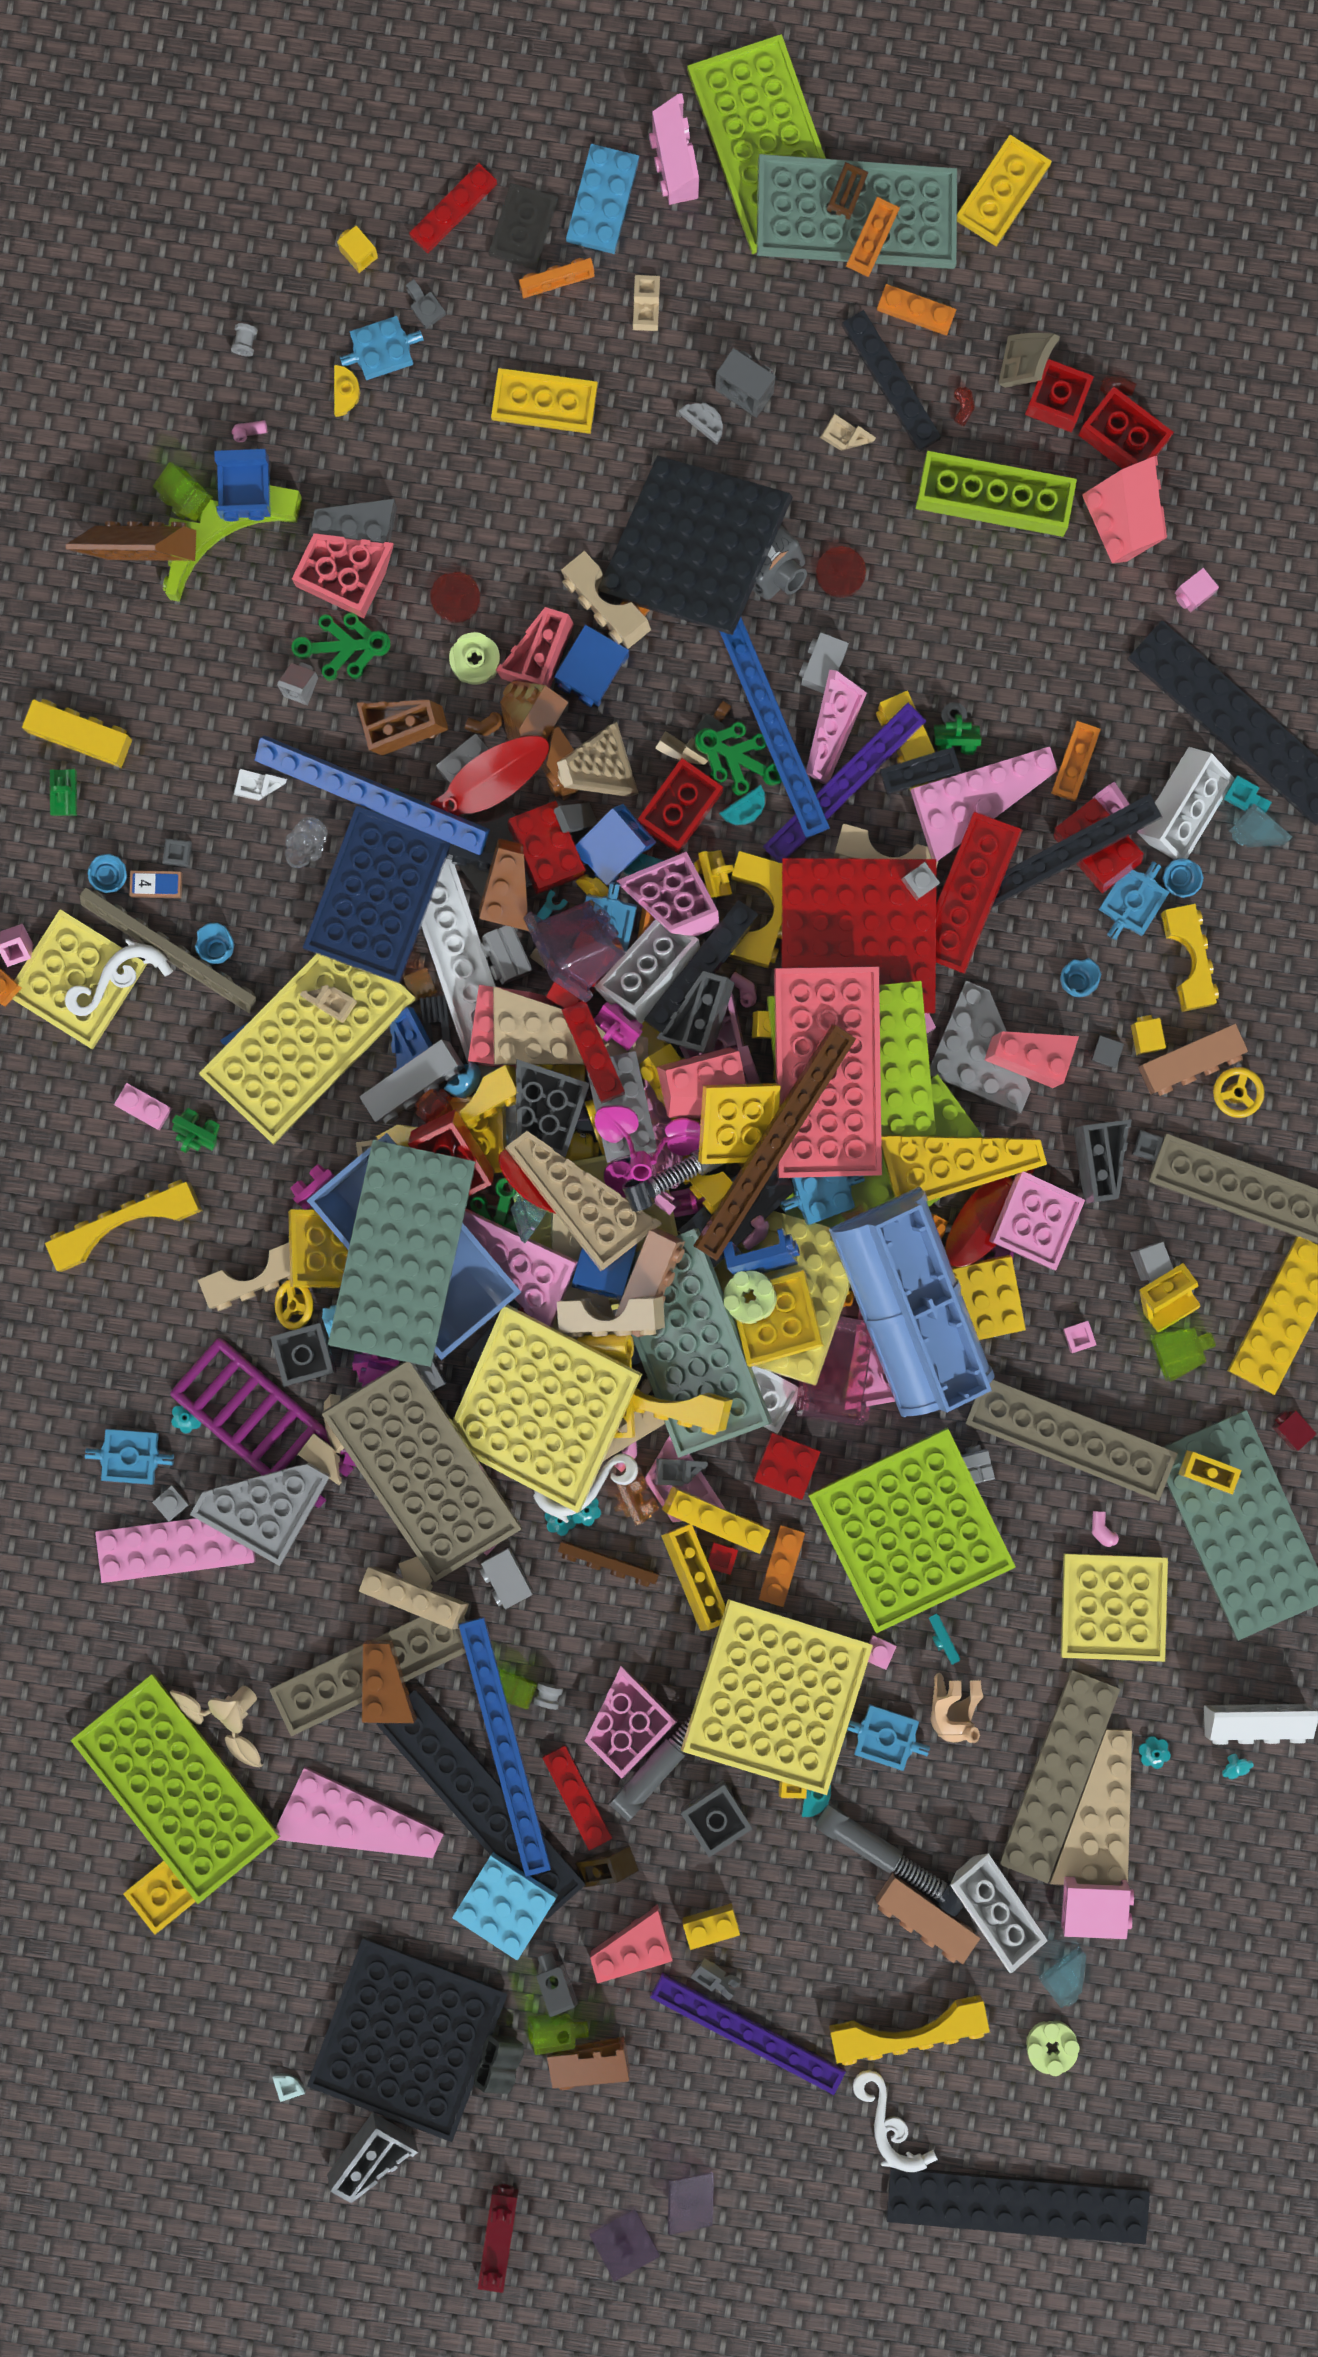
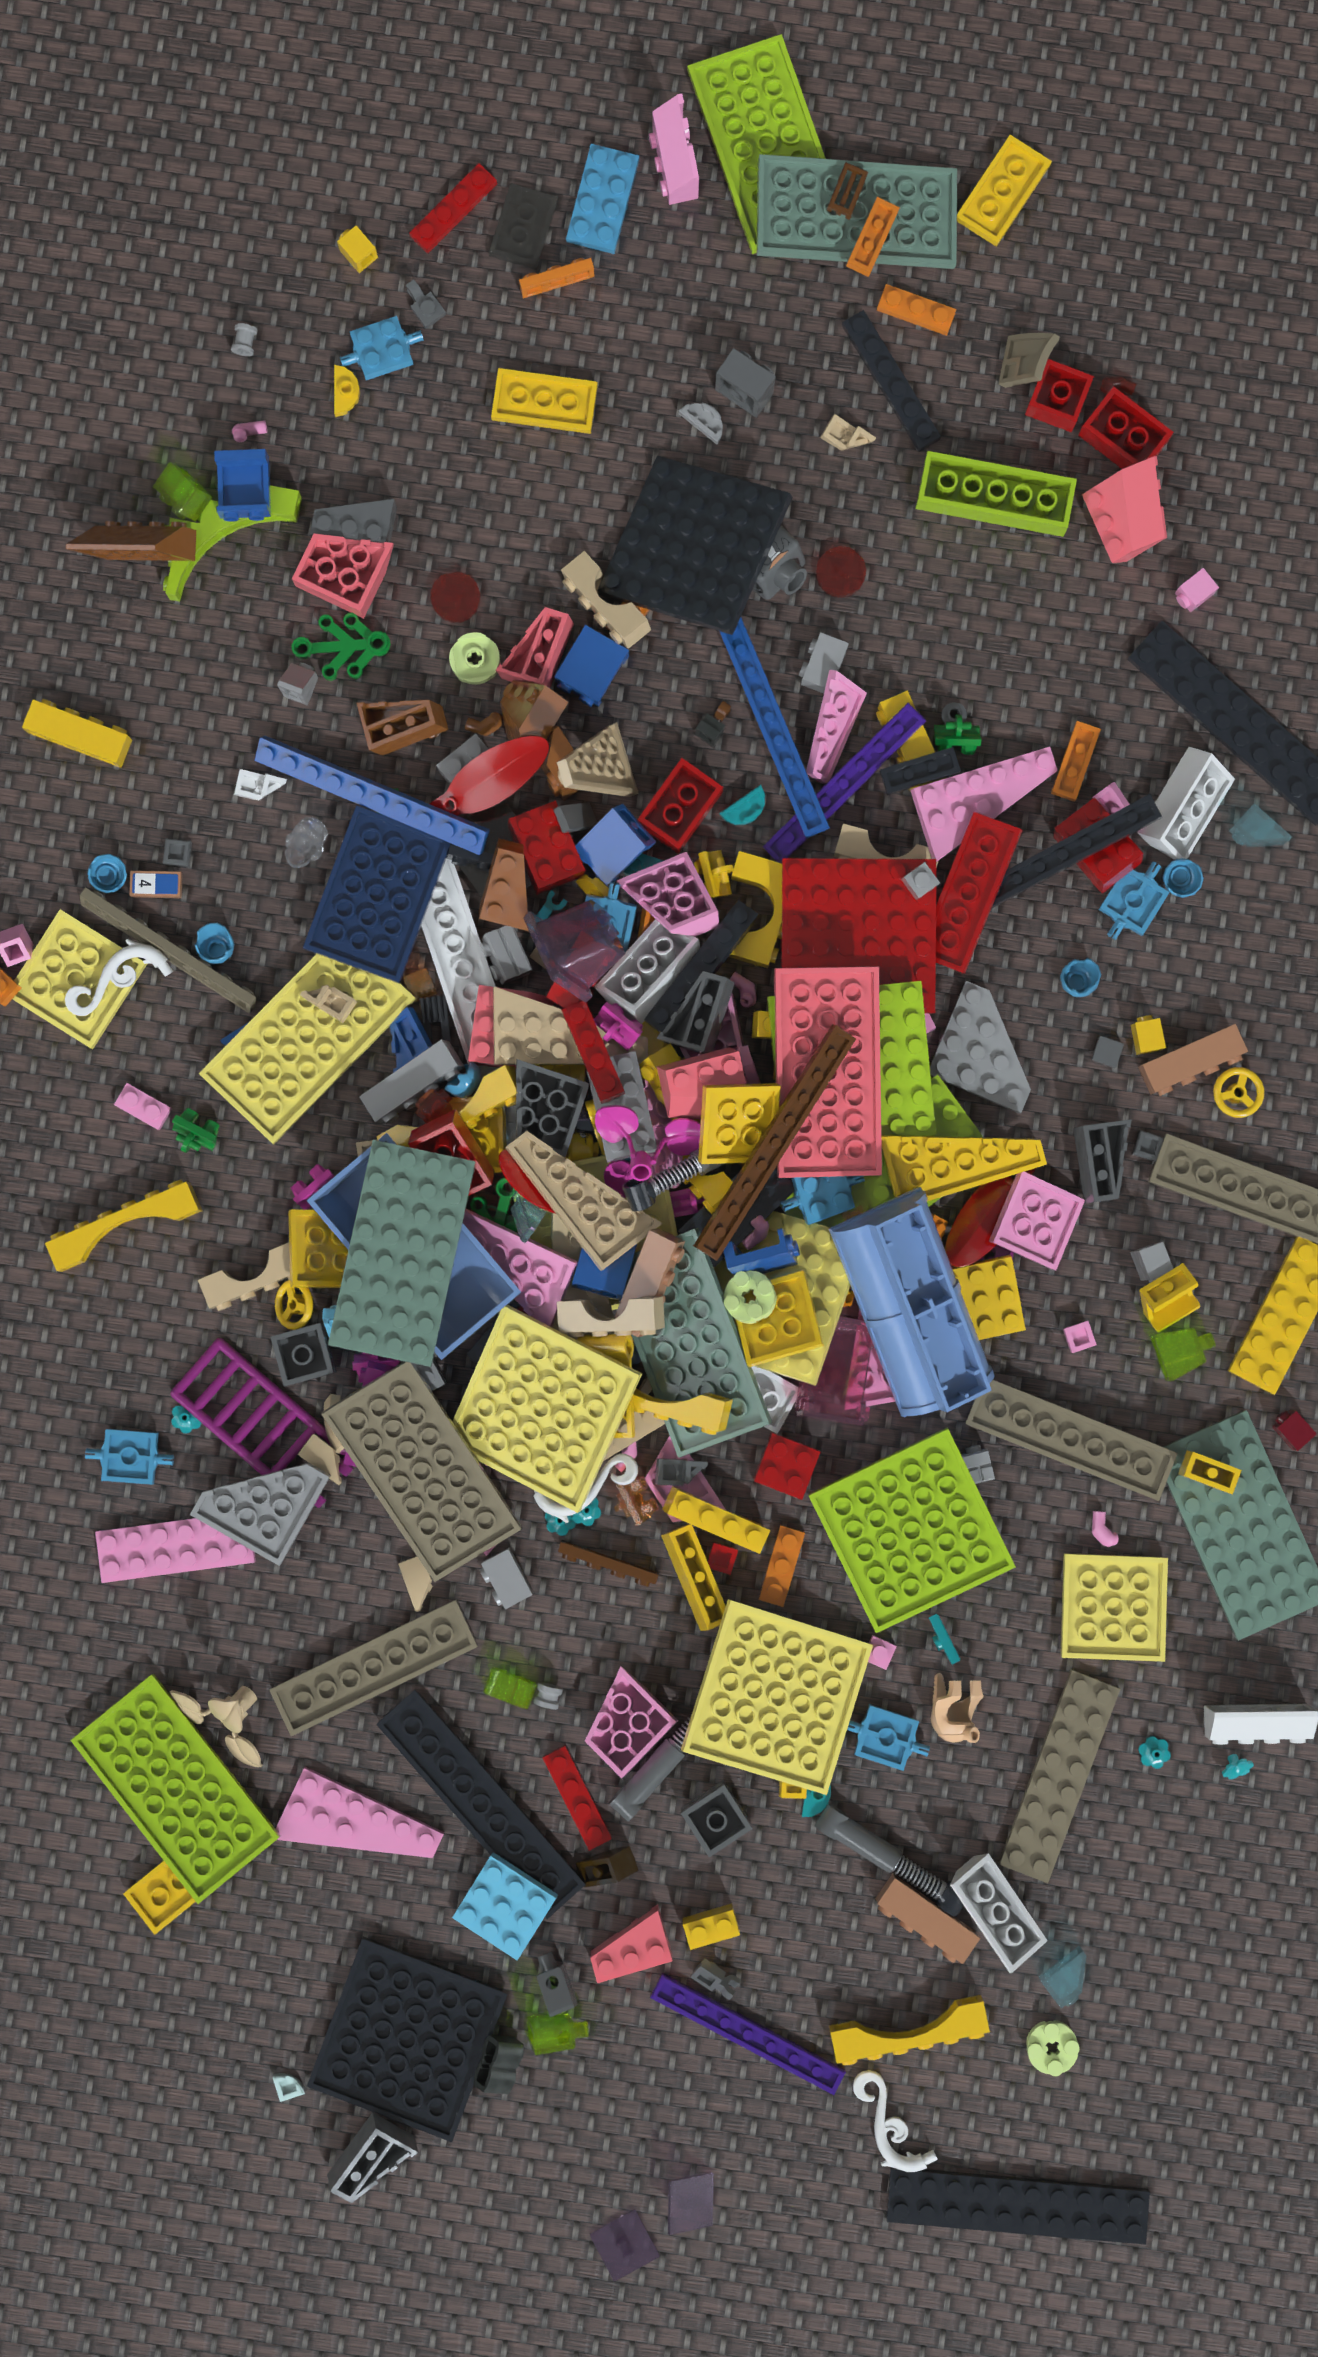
green hips [50,769,77,816] -> none
light grey plate [152,1485,190,1522] -> none
tan arch [359,1567,469,1629] -> none
dark orange wedge [362,1640,417,1723] -> none
blue plate [459,1617,551,1877] -> none
dark red brick [477,2184,519,2293] -> none
dark orange wedge [547,2036,630,2090] -> none
tan slope [633,275,660,331] -> none
bright pink plate [654,1191,676,1215] -> none
tan slope [655,731,708,764] -> none
green plant [695,722,782,795] -> none
clear red arm [954,387,975,426] -> none
coral wedge [984,1031,1079,1088] -> none
tan wing [1049,1728,1132,1886] -> none
bright pink panel [1061,1877,1134,1939] -> none
yellow arch [1161,904,1219,1012] -> none
teal plate [1224,775,1272,815] -> none

